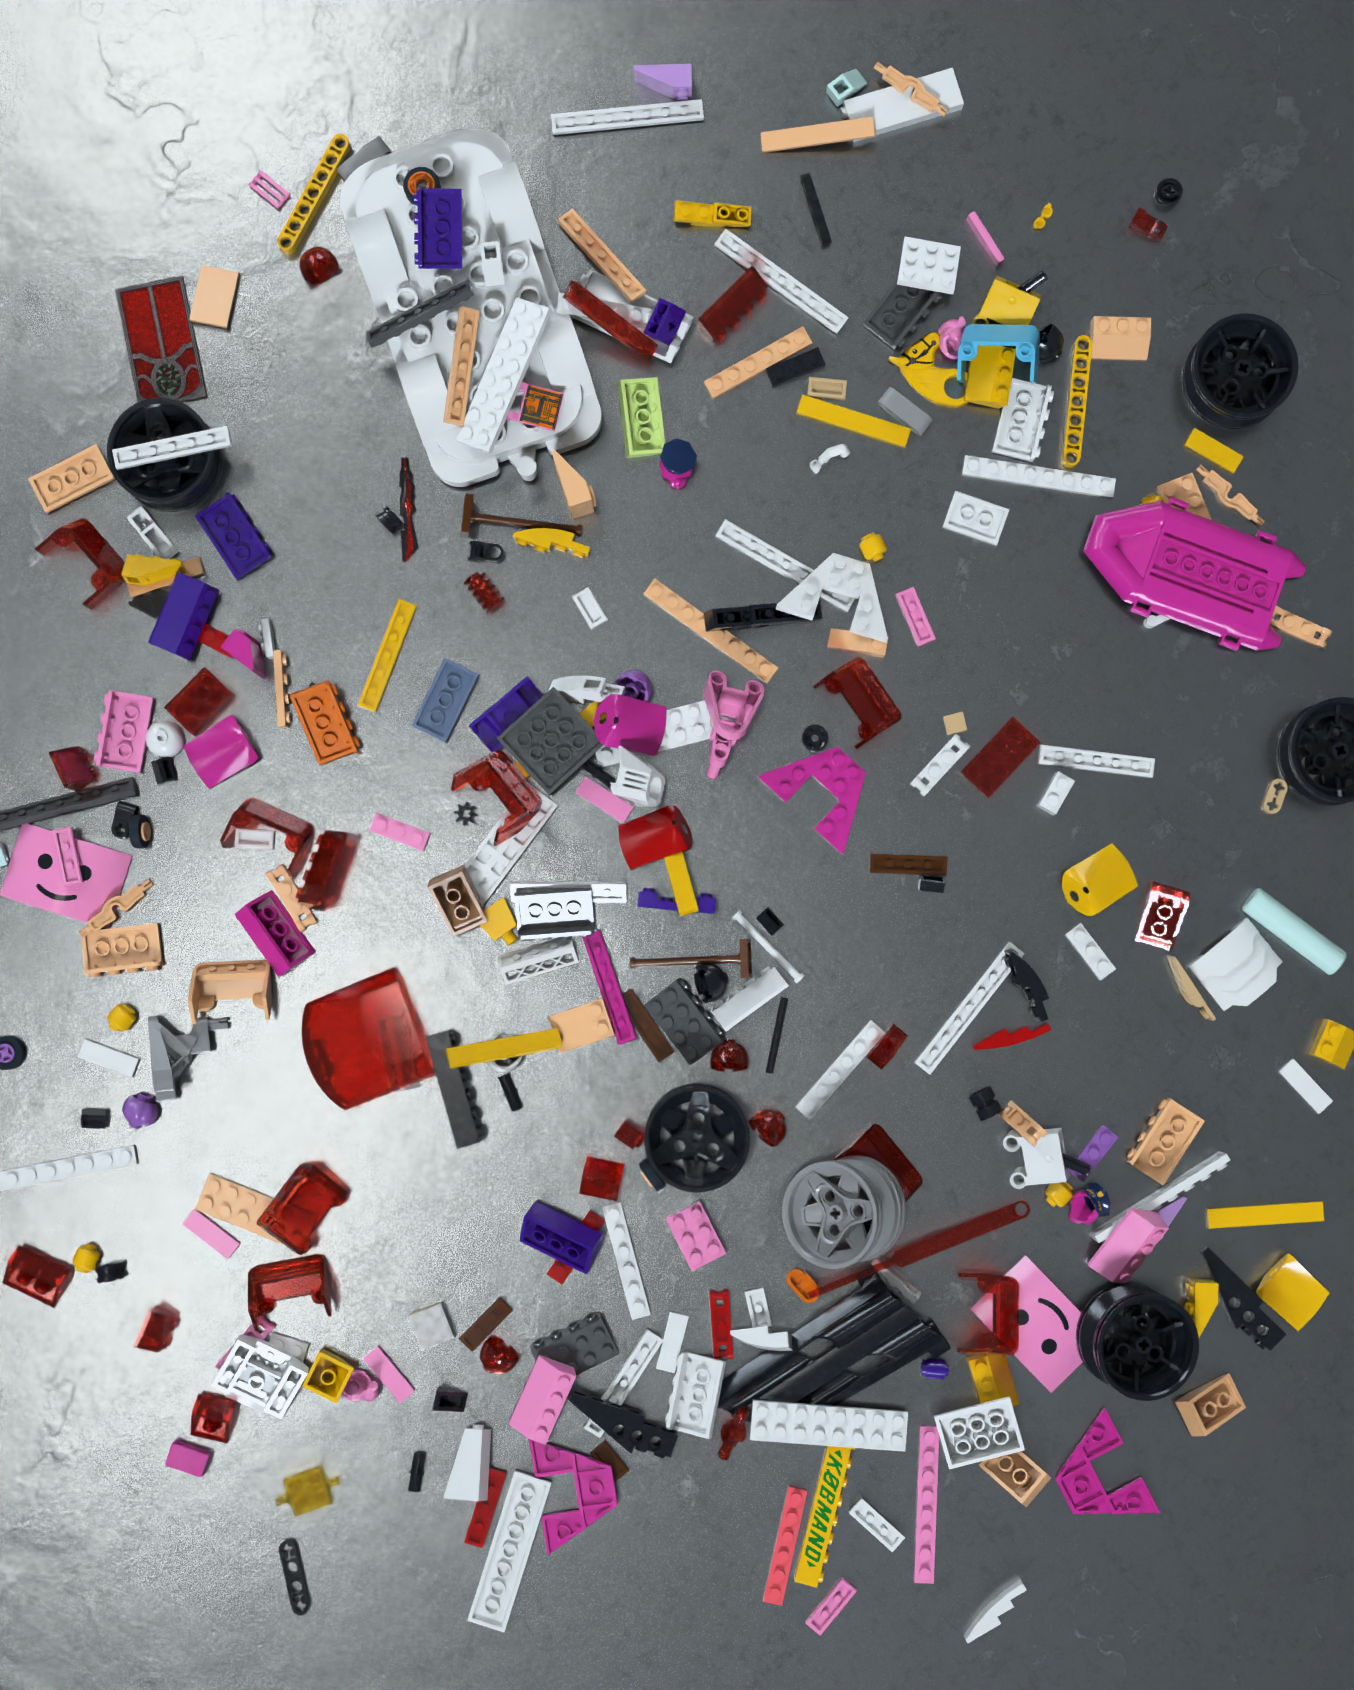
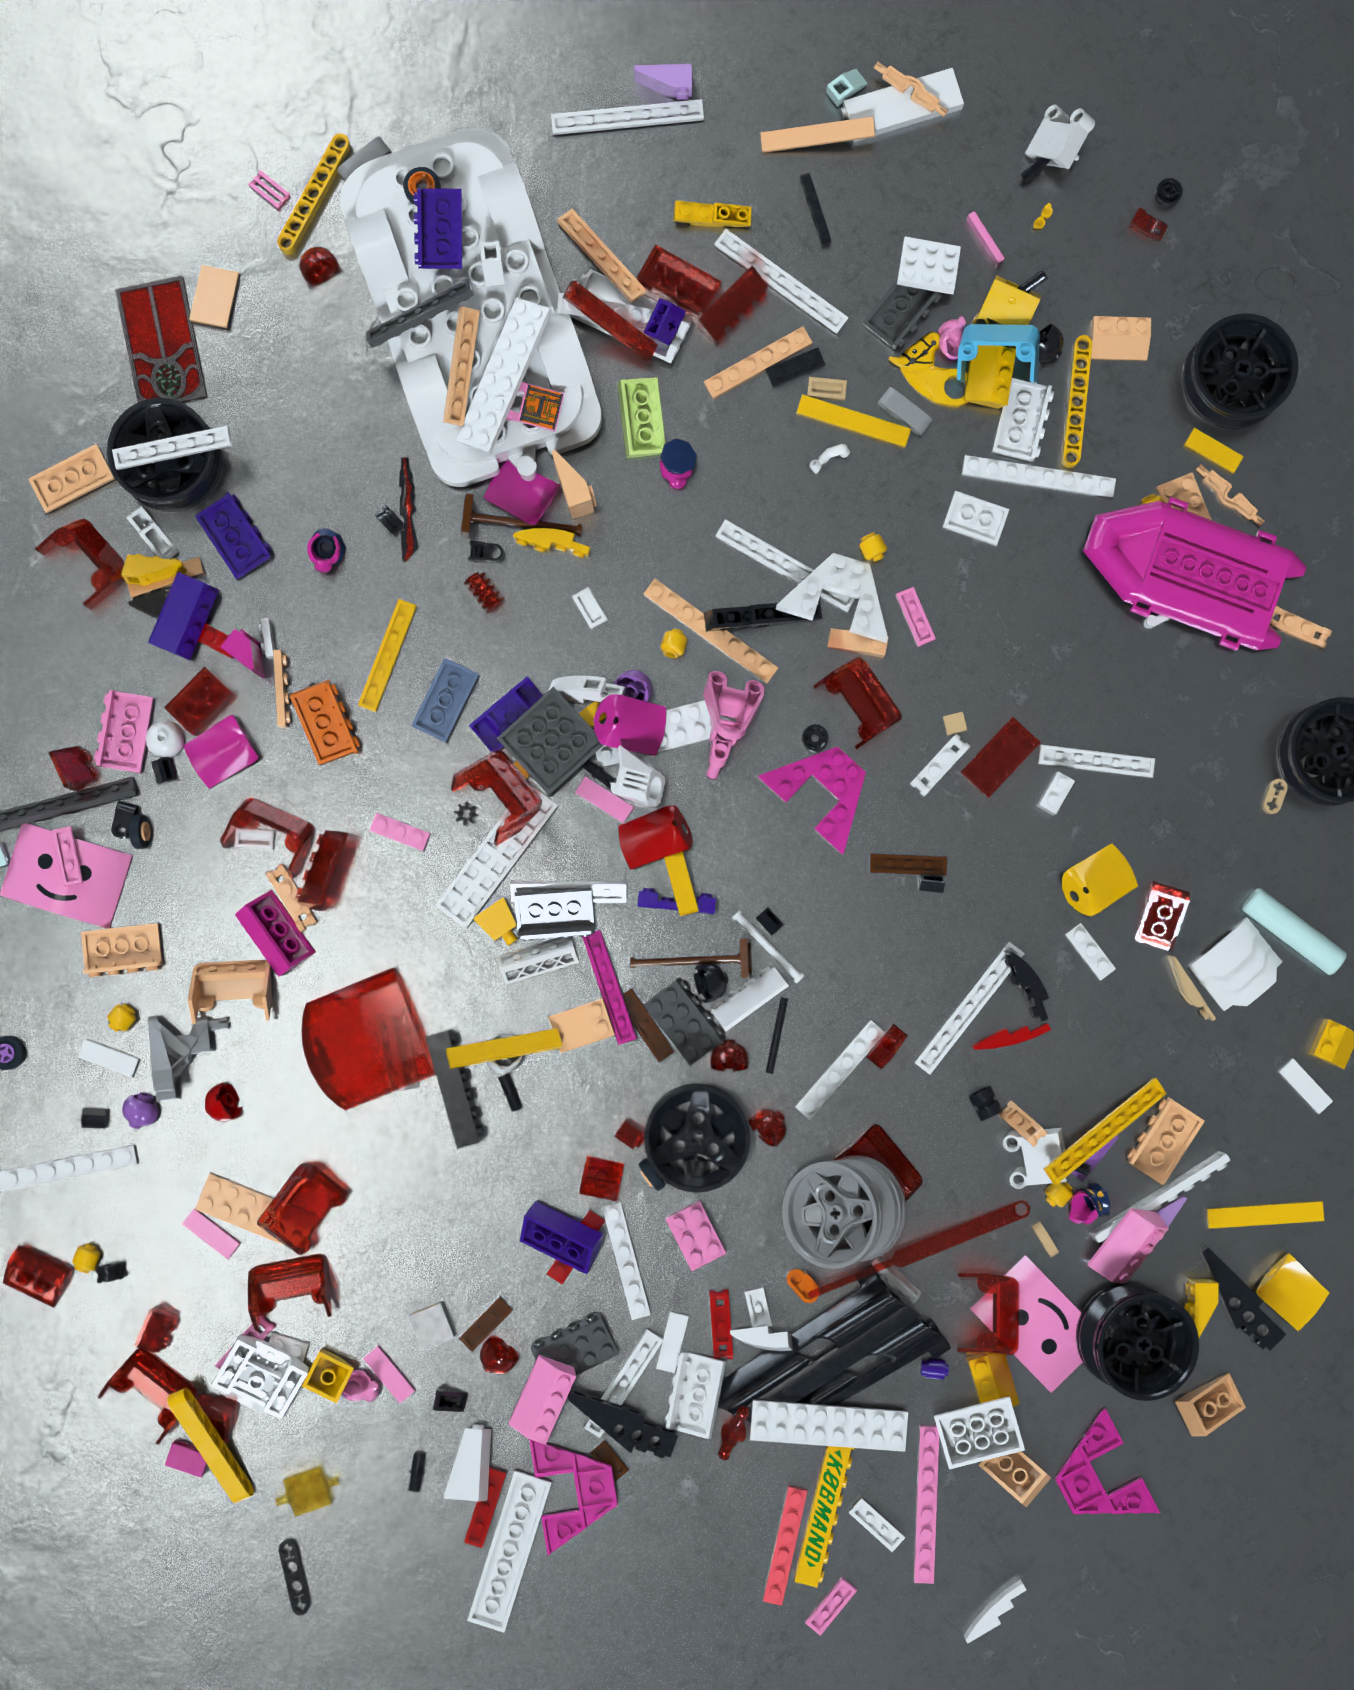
light nougat piece [78,879,153,939] -> none
medium nougat slope [427,864,488,937] -> none
none -> clear red windscreen [97,1348,197,1445]
none -> yellow beam [167,1388,254,1503]
none -> red cylinder [205,1082,242,1122]
none -> piece [307,528,346,573]
none -> dark pink piece [483,460,561,525]
none -> clear red brick [637,244,722,320]
none -> yellow head [660,629,687,658]
none -> white piece [1021,105,1095,182]
none -> tan beam [1031,1221,1059,1257]
none -> yellow plate [1043,1078,1167,1185]

